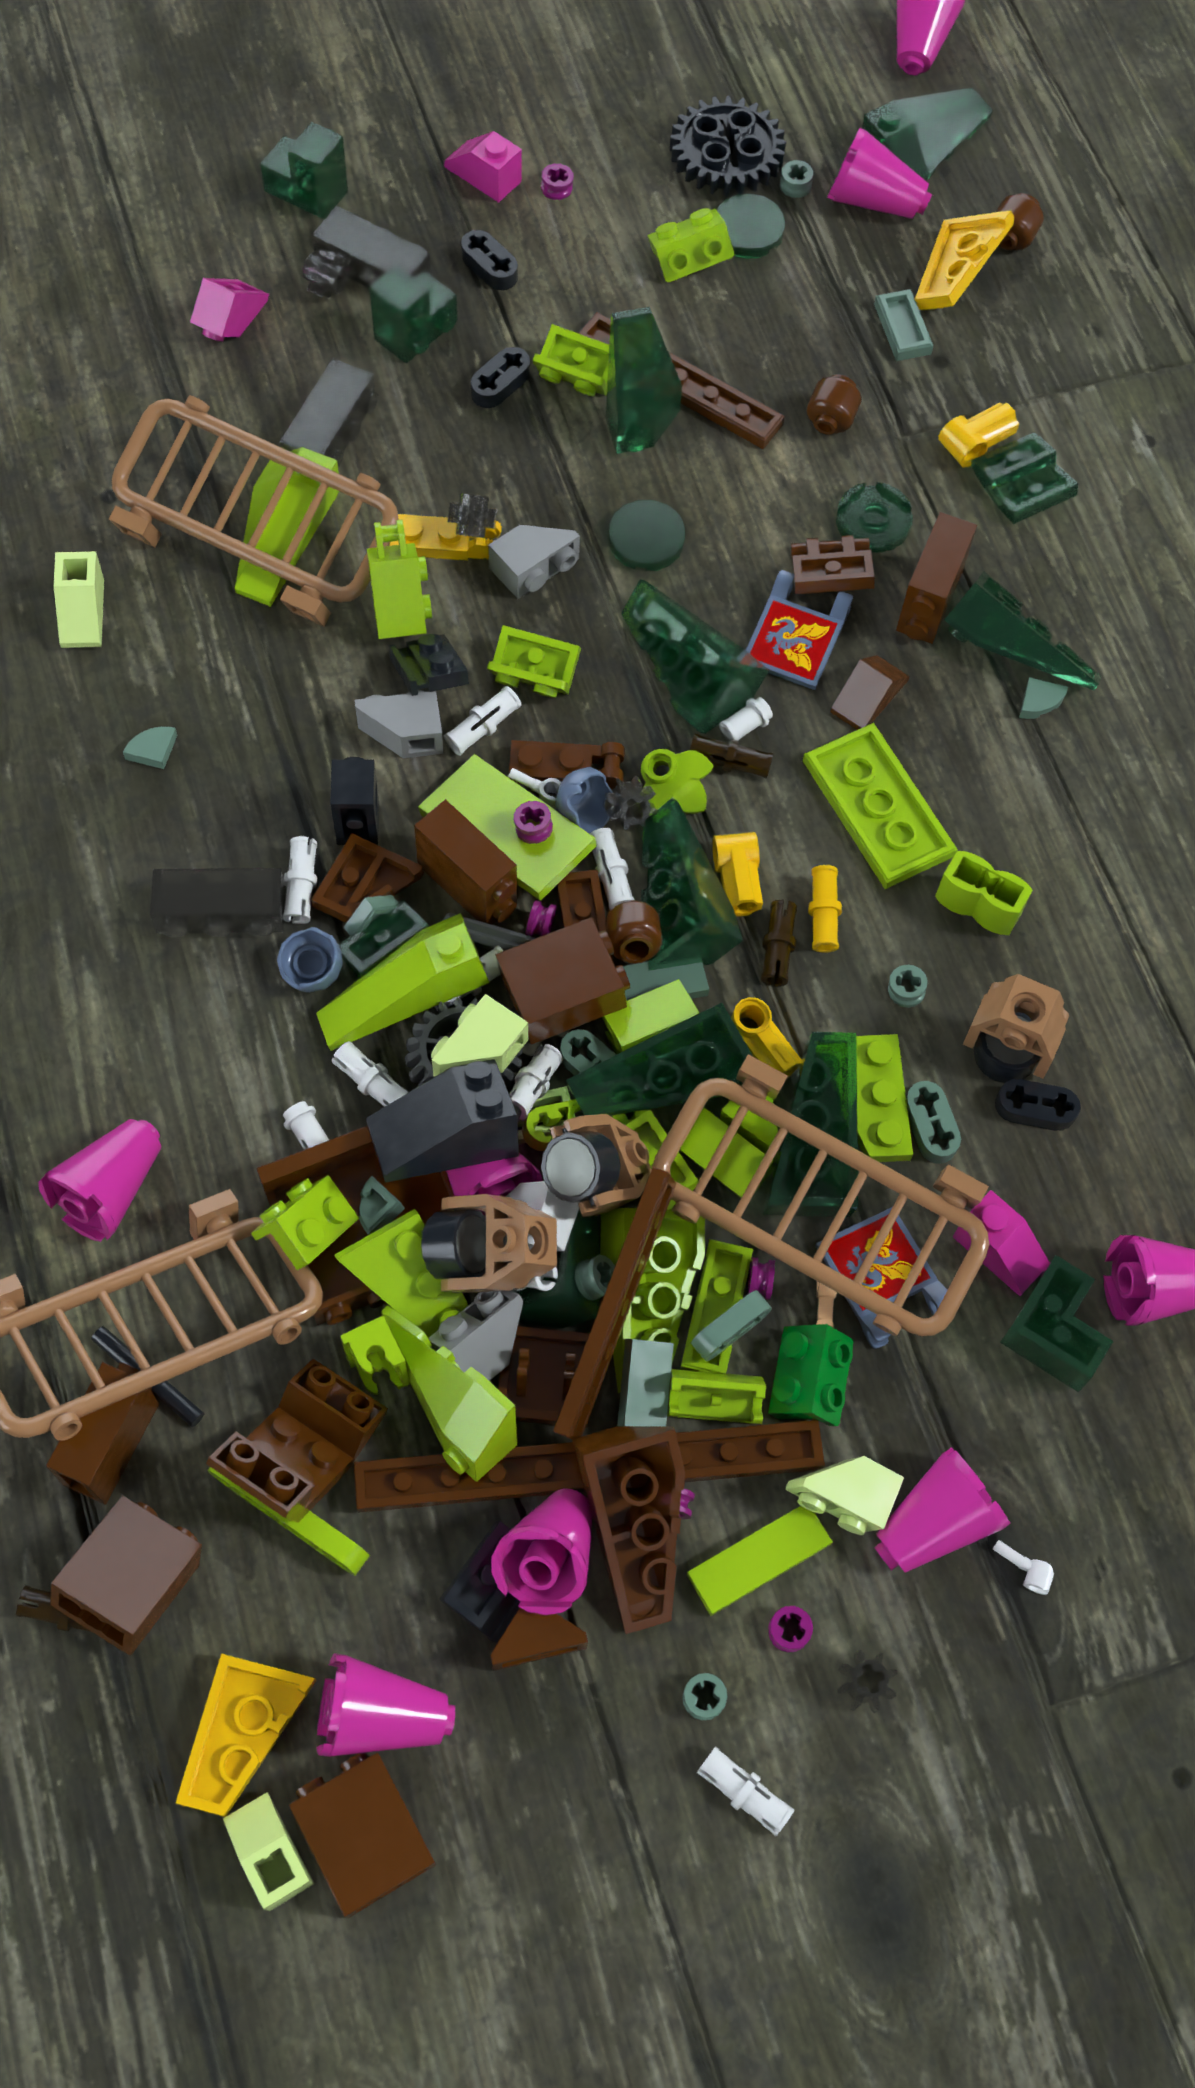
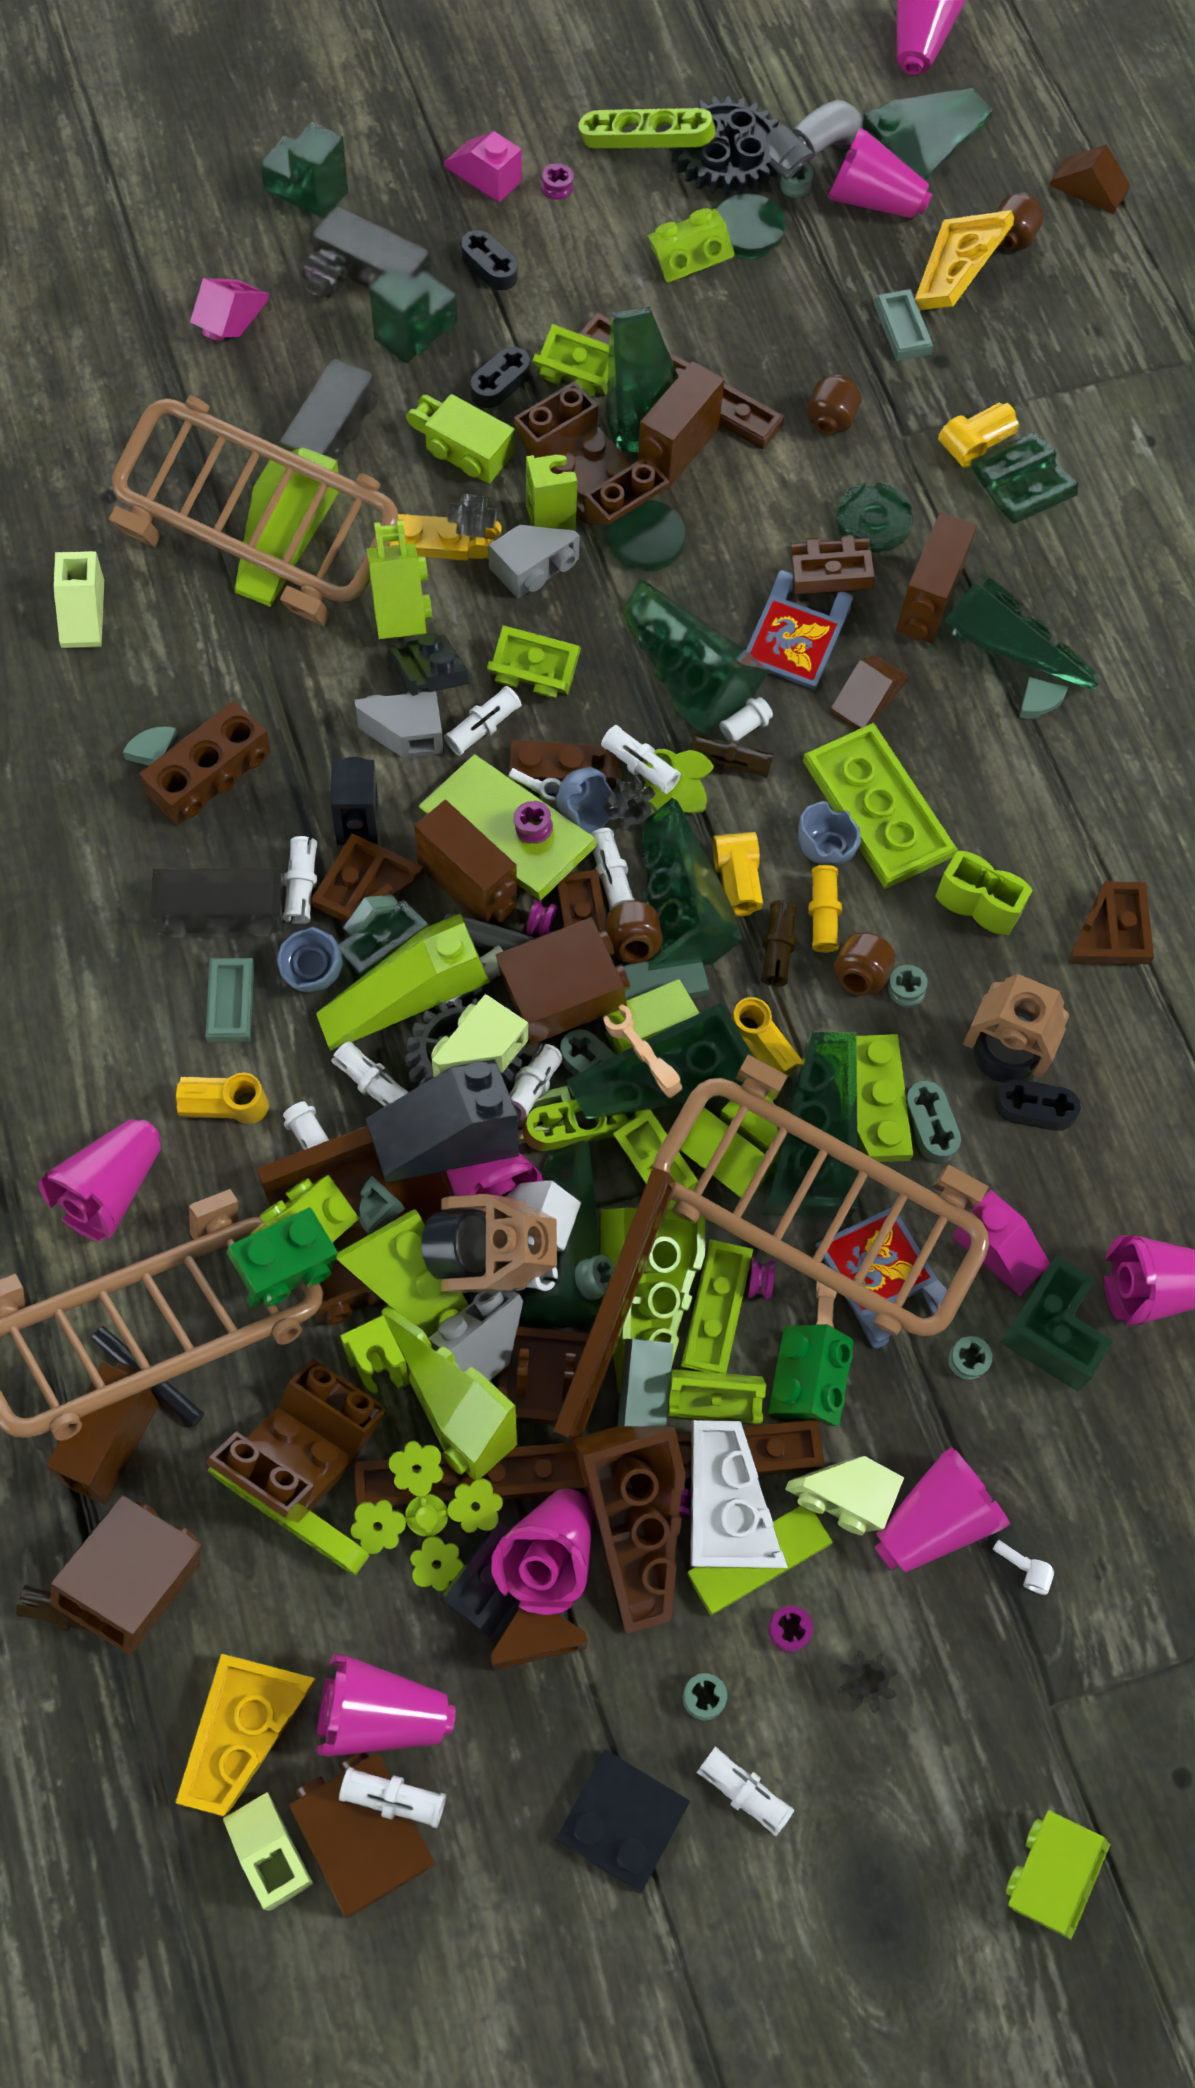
piece [541,1114,652,1217] -> none
sand green beam [691,1290,772,1362] -> none
none -> reddish brown brick [139,700,271,826]
none -> yellow piece [176,1072,269,1125]
none -> sand green tile [205,958,254,1043]
none -> green bracket [226,1207,338,1309]
none -> white pin [339,1767,446,1828]
none -> lime plant [351,1441,503,1591]
none -> lime brick [406,394,515,484]
none -> reddish brown slope [514,381,670,525]
none -> lime hinge [526,455,577,530]
none -> black plate [555,1749,690,1893]
none -> lime beam [579,108,715,148]
none -> white pin [601,725,681,794]
none -> light nougat piece [603,1005,683,1098]
none -> reddish brown brick [637,361,725,489]
none -> white wing [690,1420,787,1568]
none -> piece [766,100,863,180]
none -> sand blue hair [798,801,861,866]
none -> reddish brown head [834,932,896,995]
none -> sand green bush [948,1336,992,1380]
none -> lime brick [1006,1810,1110,1940]
none -> reddish brown slope [1049,144,1130,214]
none -> reddish brown wing [1069,881,1154,964]

